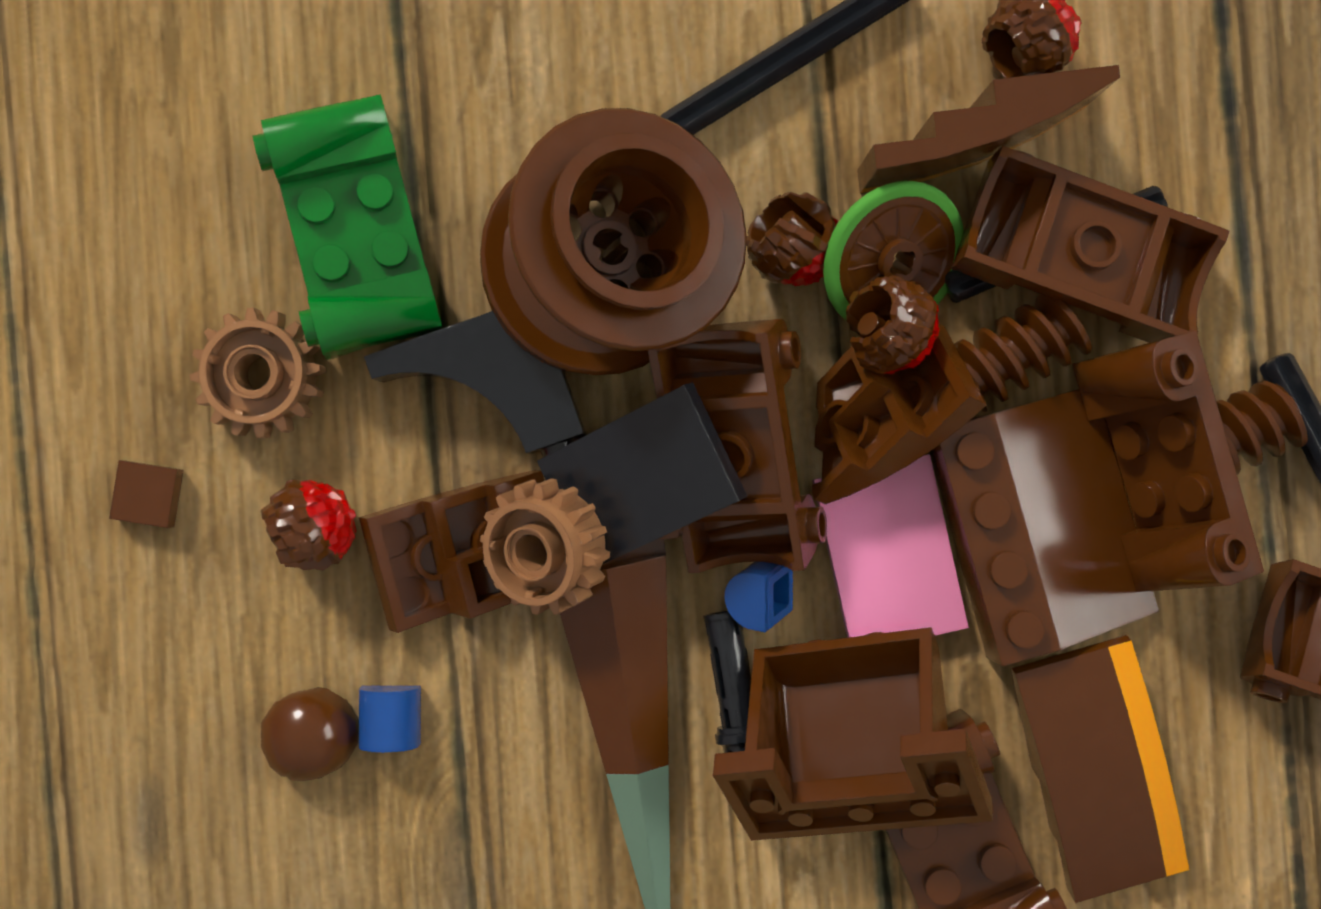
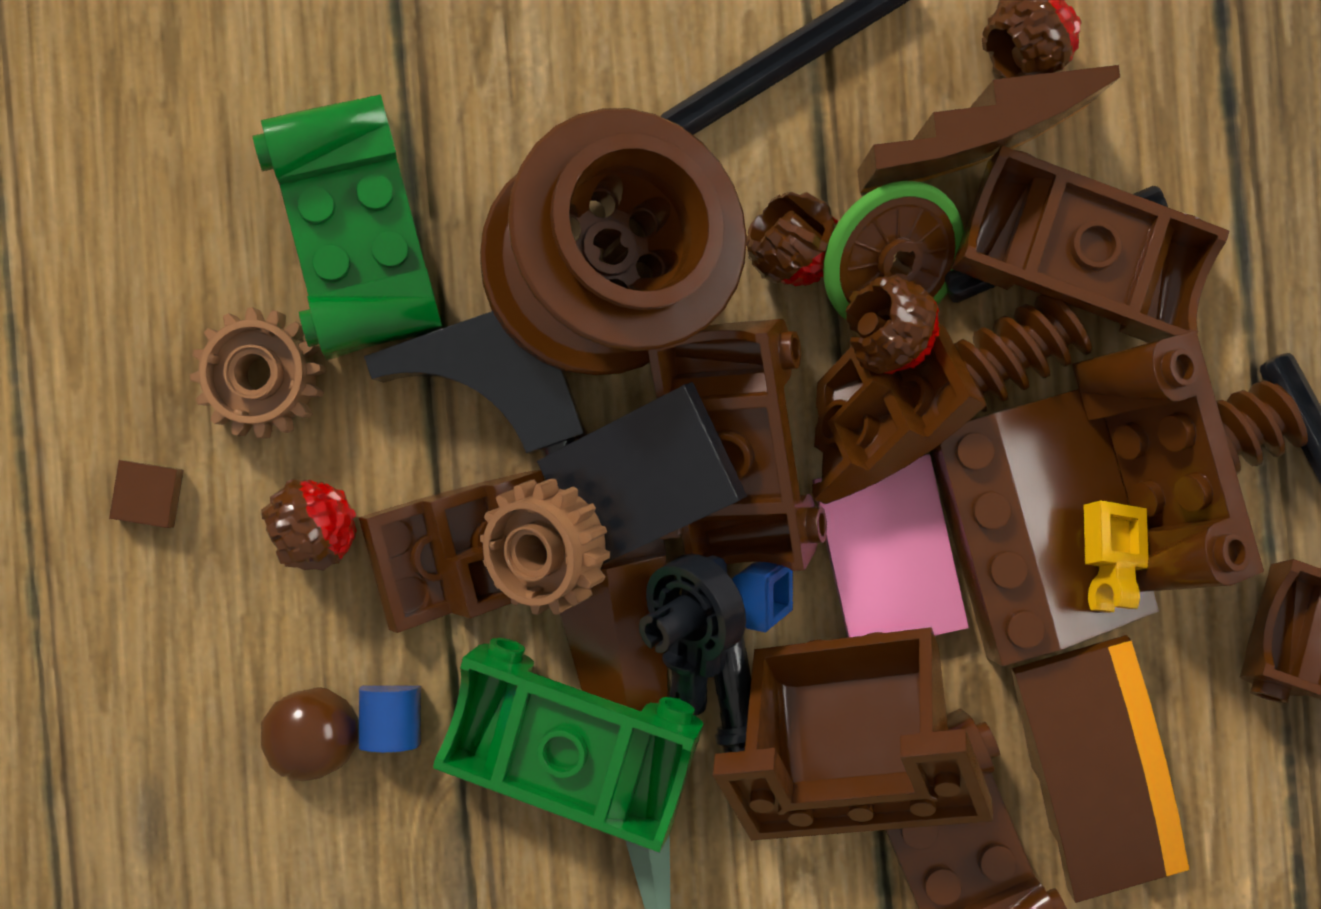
none -> green piece [433,638,704,853]
none -> black pin [639,554,746,716]
none -> yellow plate [1084,500,1149,613]

